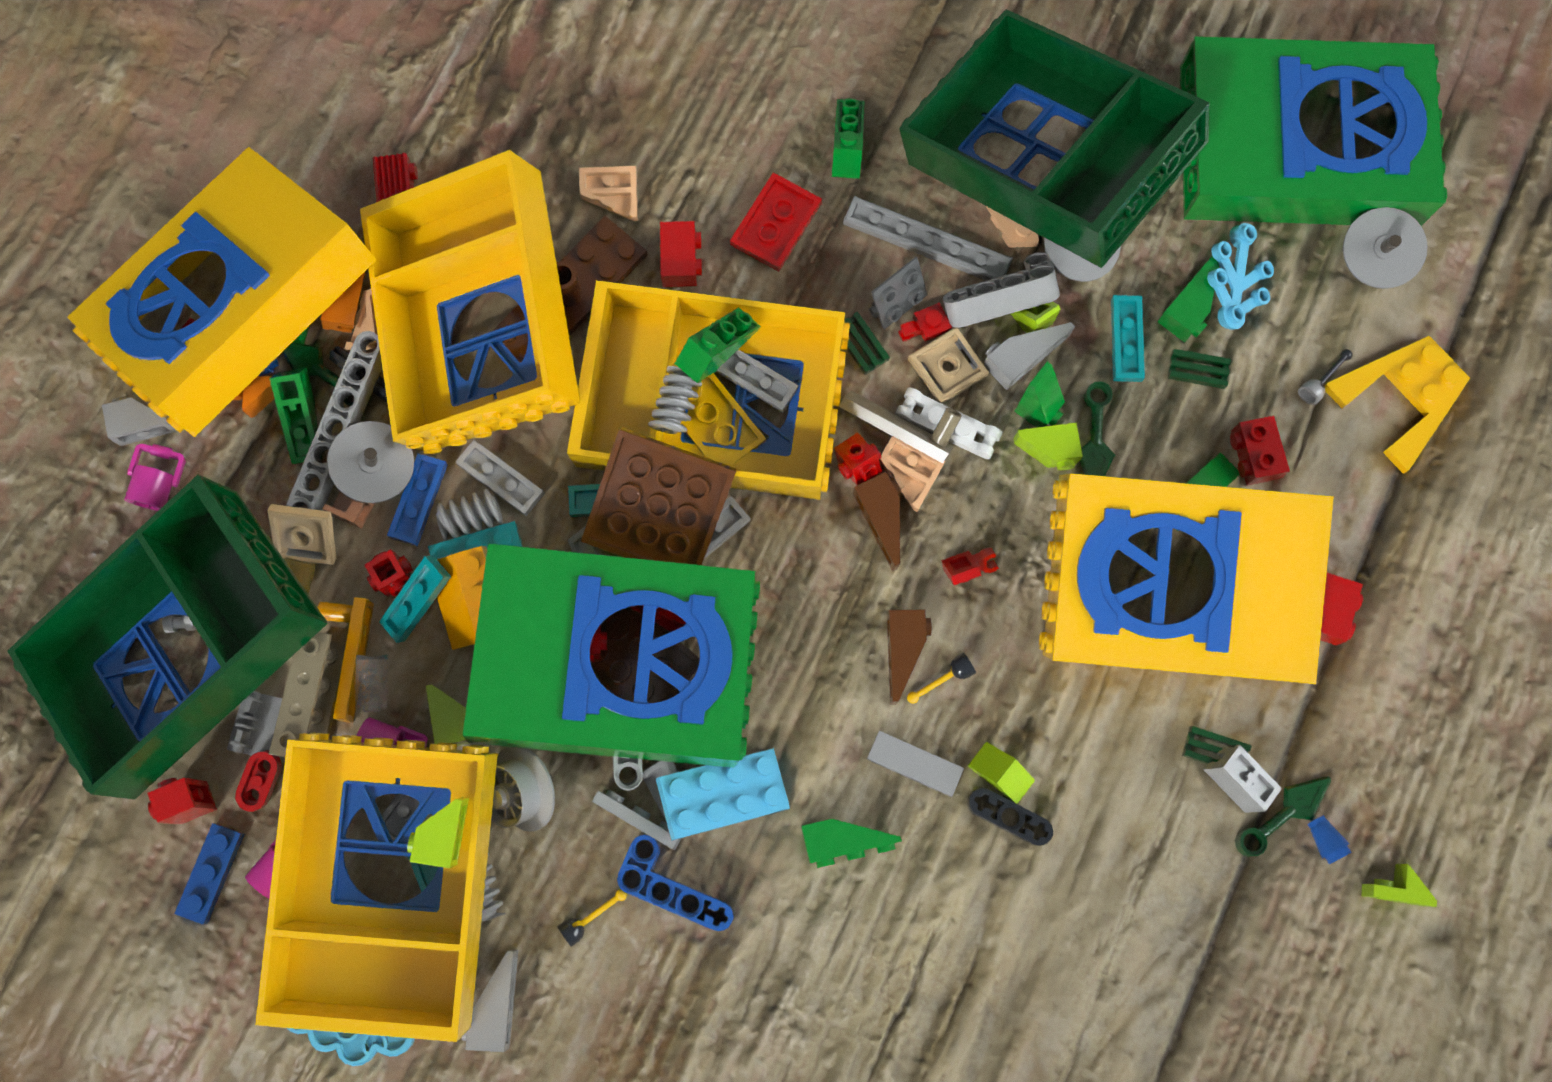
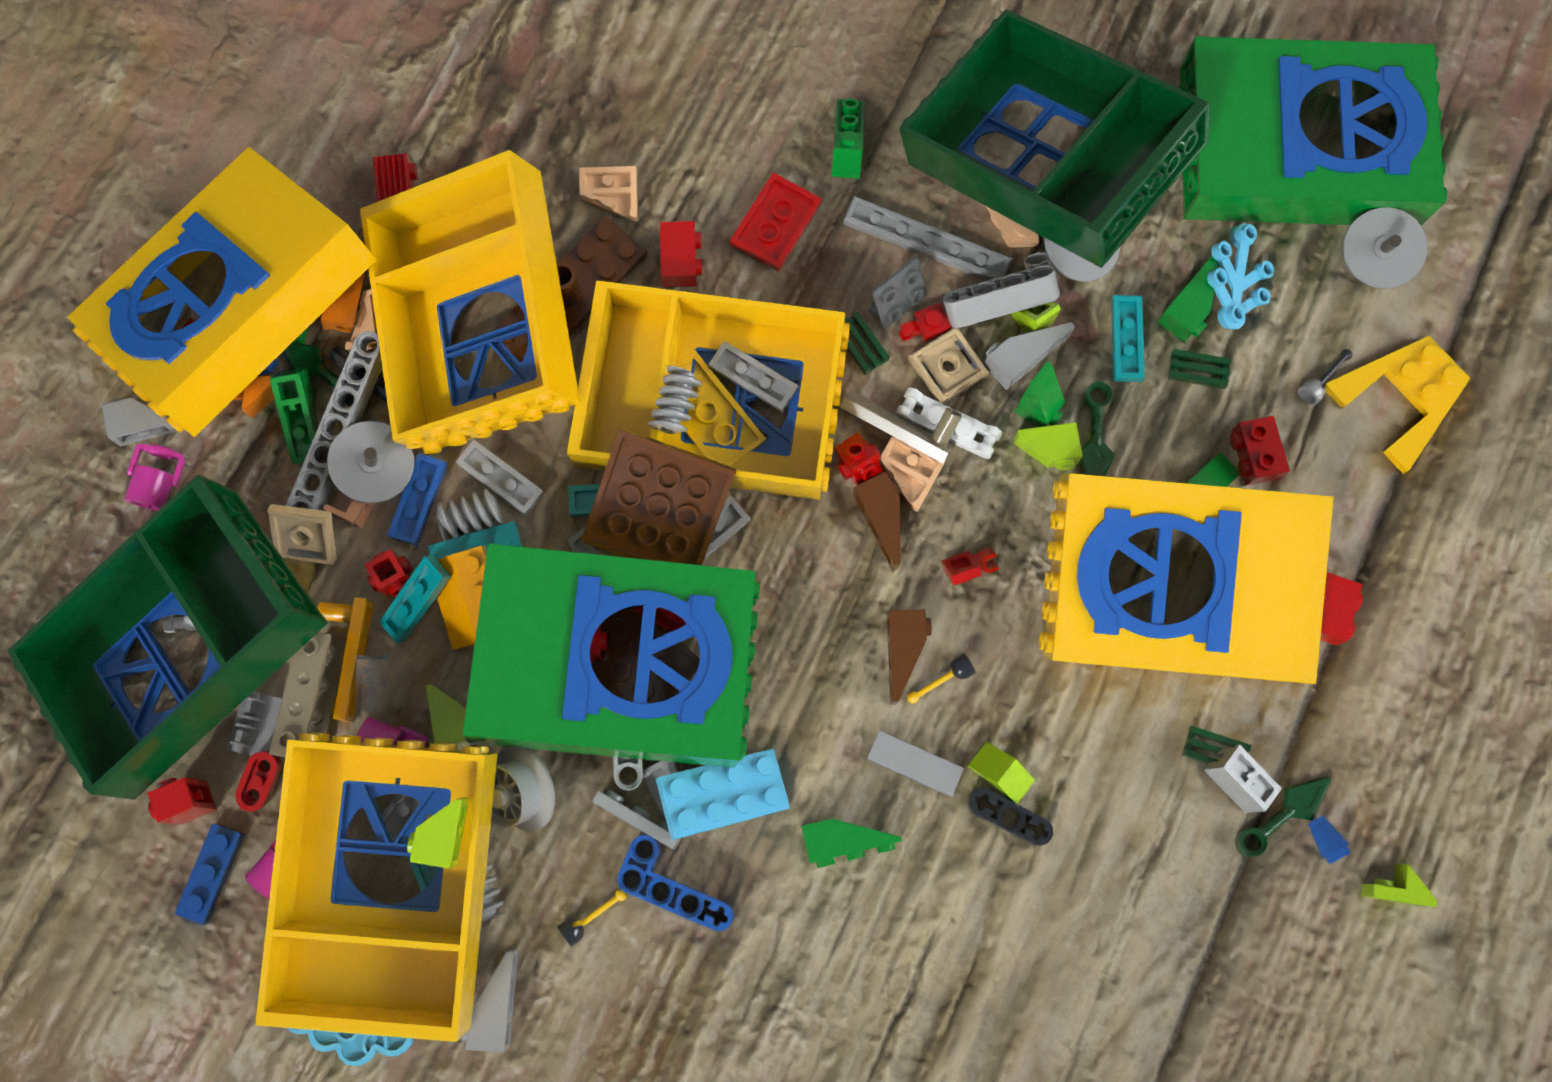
green slope [674,307,761,383] -> none

